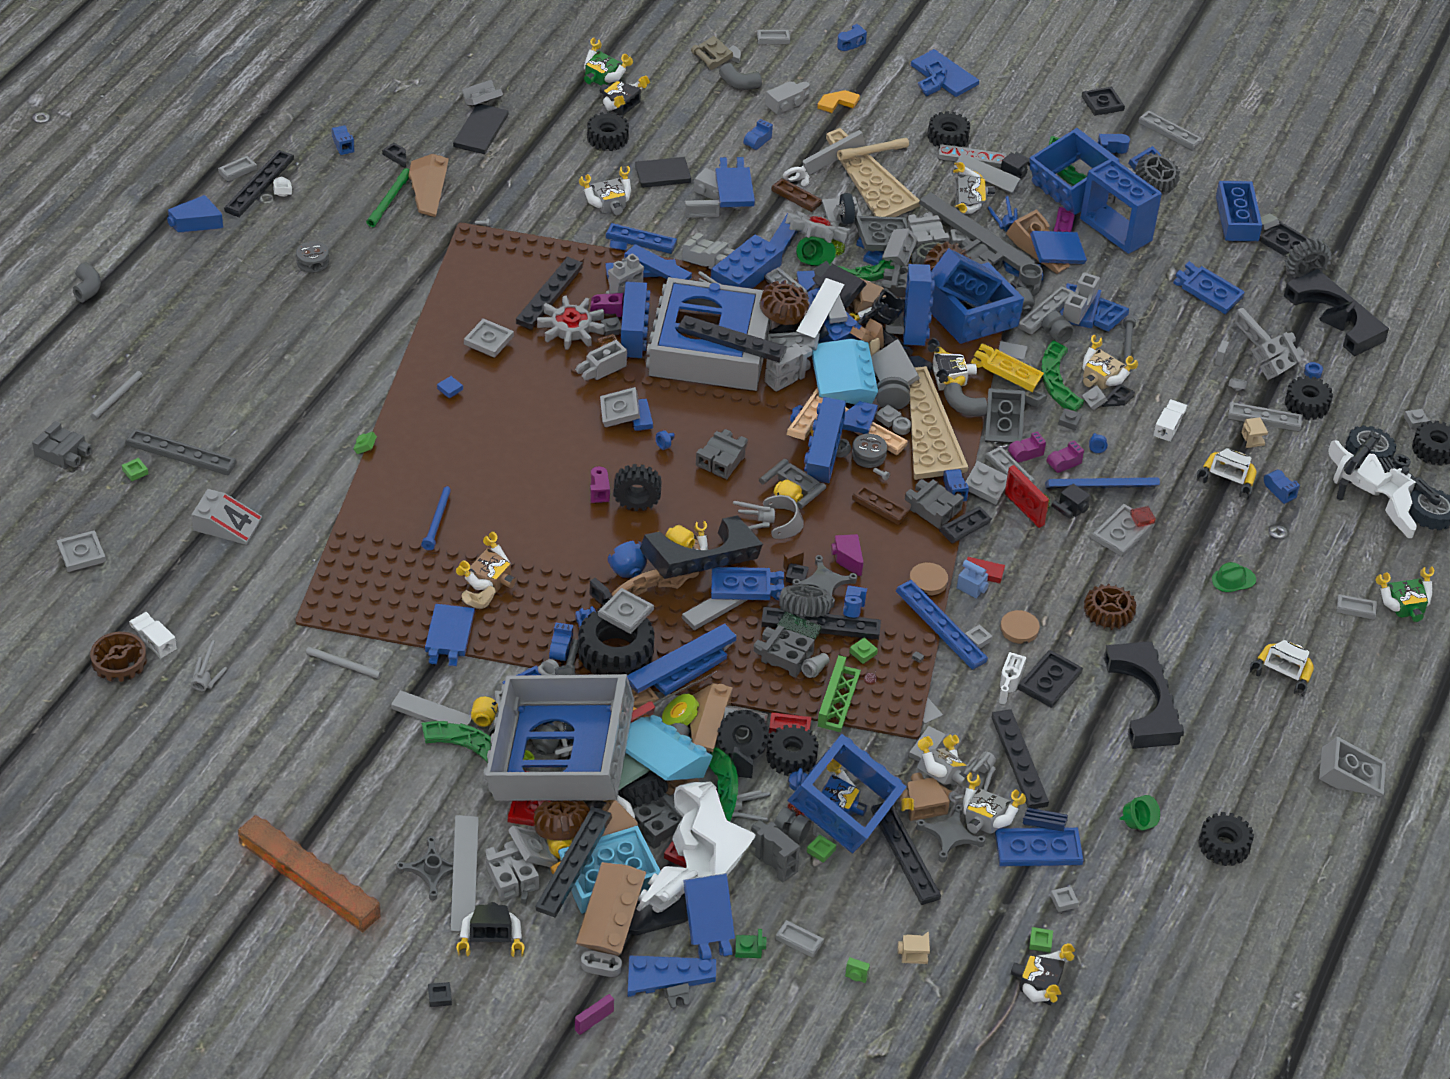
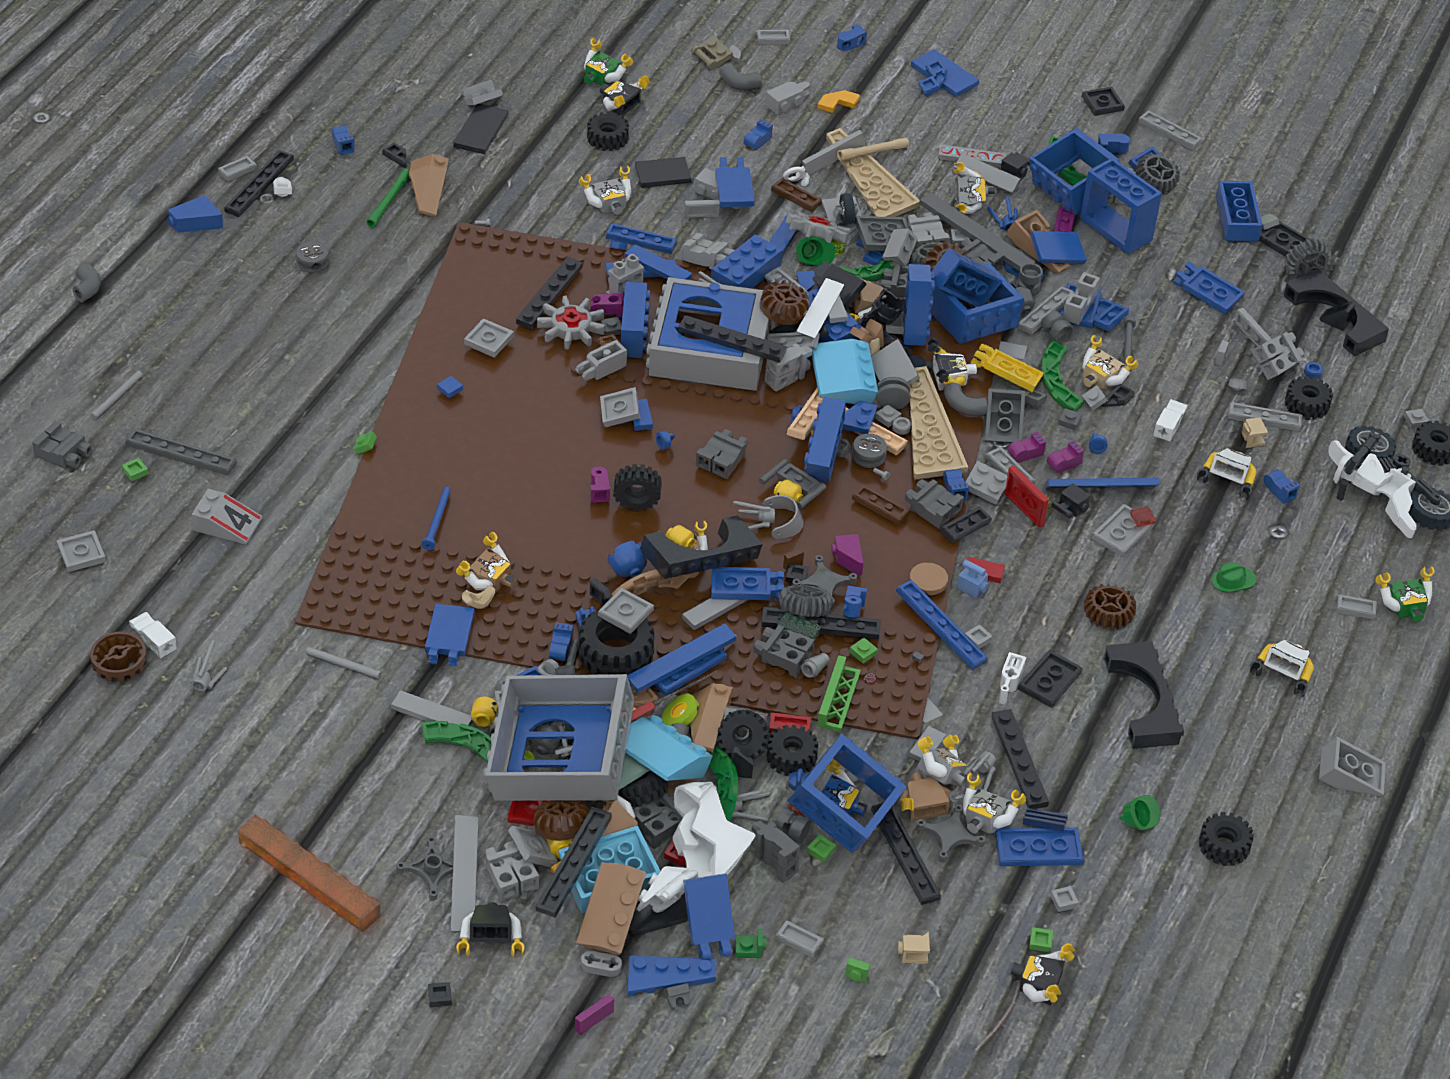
black tyre [927,111,970,148] -> none
medium nougat tile [1000,610,1040,644] -> none

